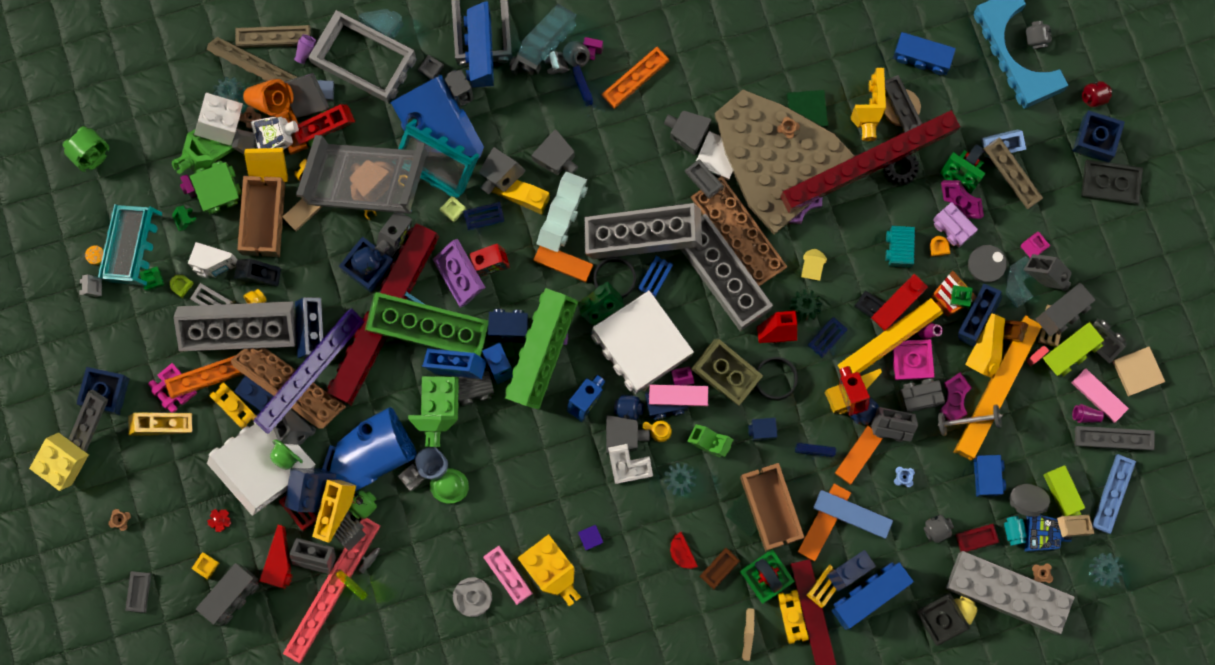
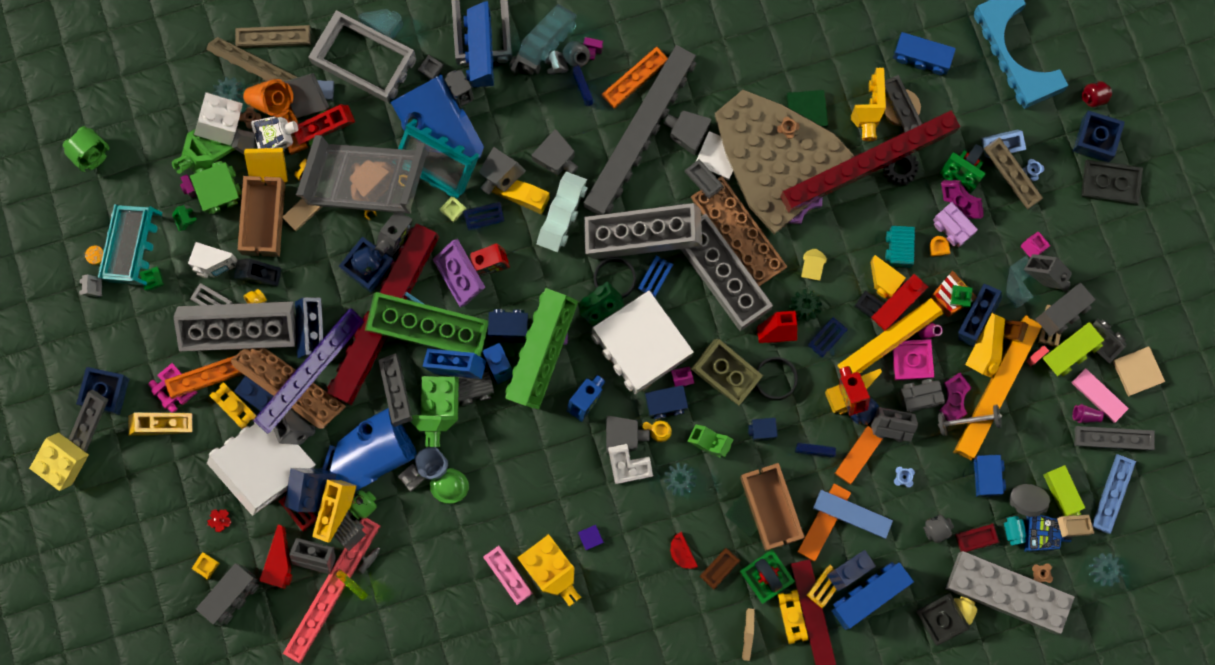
medium nougat plate [109,509,131,531] -> none
dark grey tile [125,571,152,613] -> none
lime tile [170,275,194,298] -> none
bright green hat [270,439,303,470] -> none
medium lavender cone [294,34,316,64] -> none
light grey tile [453,577,492,617] -> none
orange tile [533,246,593,283] -> none
dark blue head [614,395,644,420] -> none
bright pink tile [649,385,708,407] -> none
dark grey tile [968,245,1006,283] -> none
dark grey head [1026,21,1052,49] -> none
none -> dark grey plate [378,353,413,427]
none -> dark grey brick [584,45,697,215]
none -> yellow slope [870,255,906,299]
none -> light blue plate [1023,159,1044,181]

